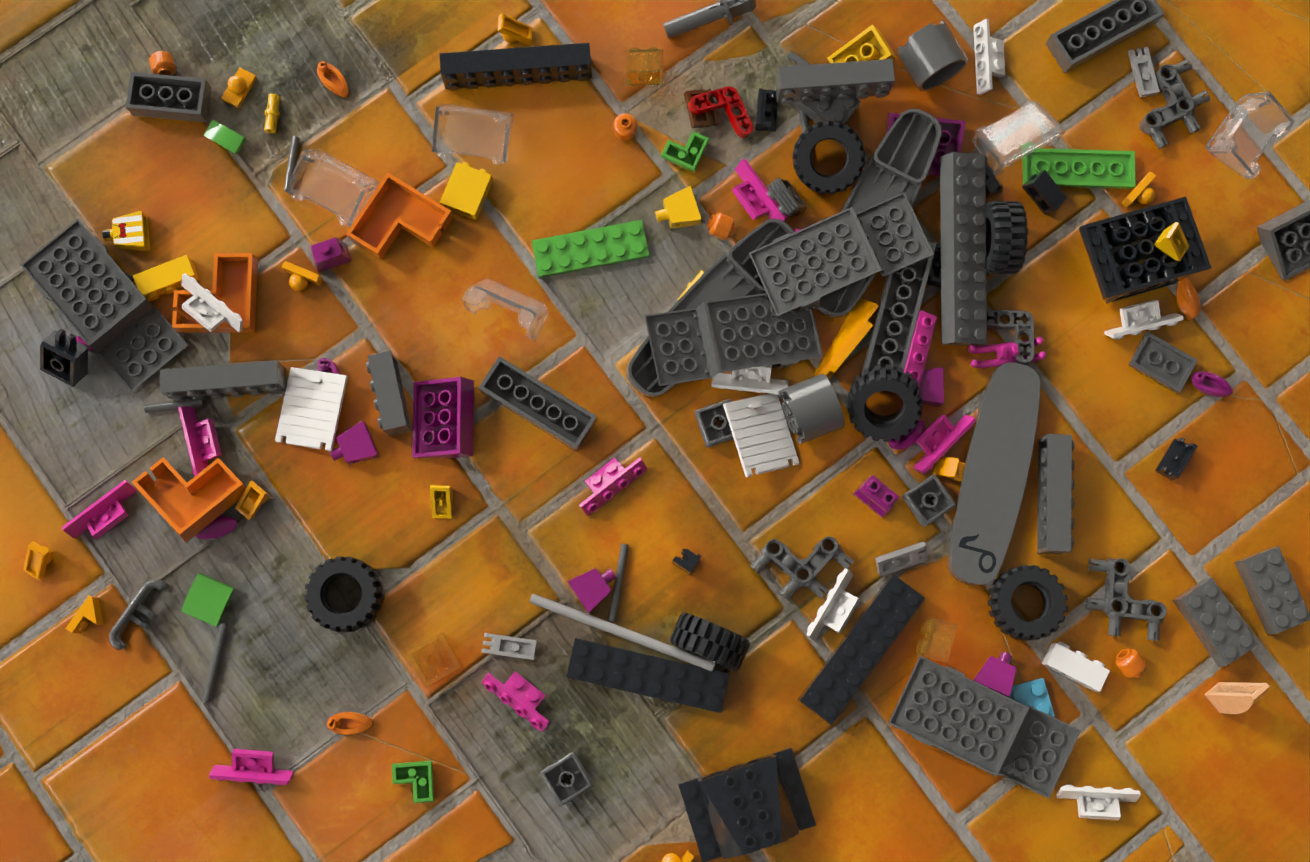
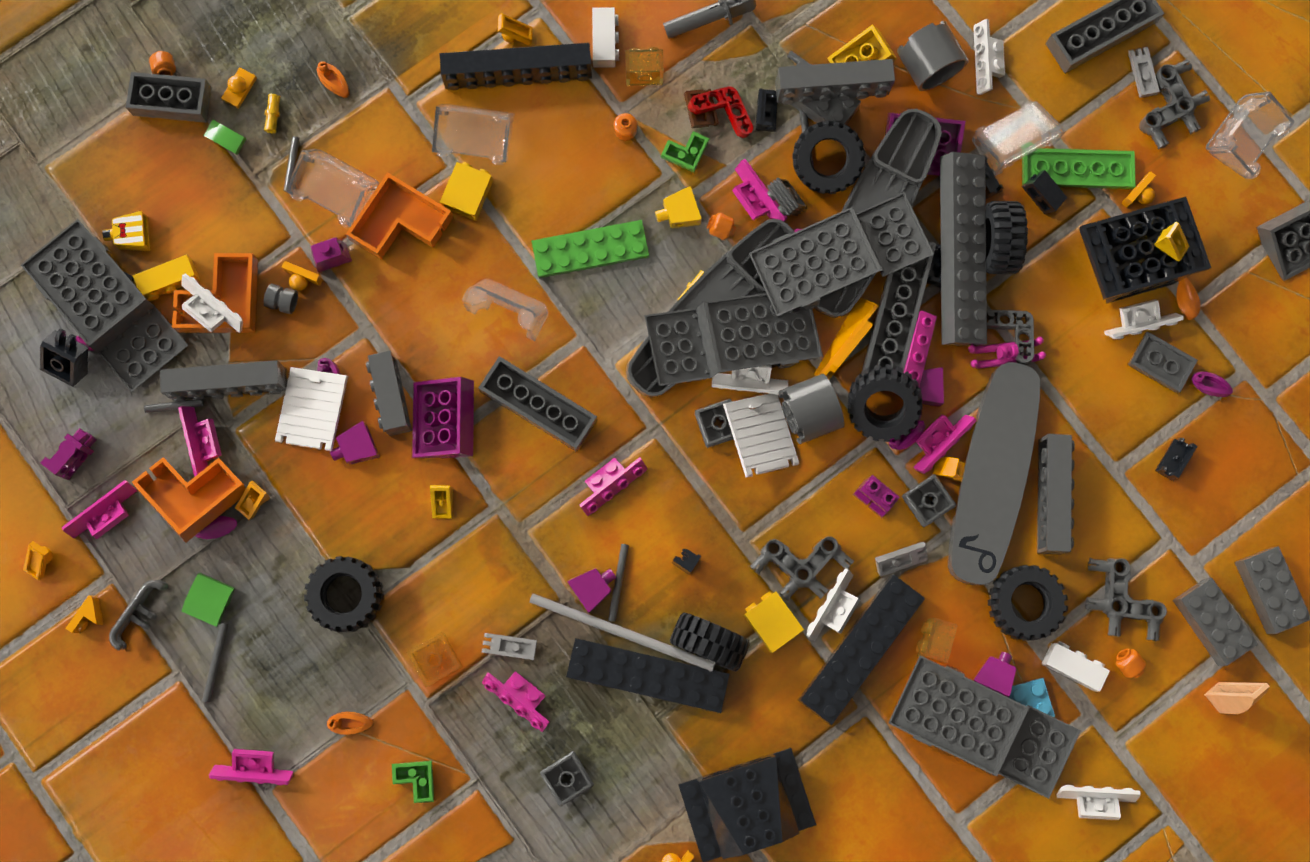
none -> magenta hips [40,428,97,480]
none -> dark grey wheel [264,284,298,314]
none -> white brick [592,7,619,67]
none -> yellow brick [744,591,804,653]

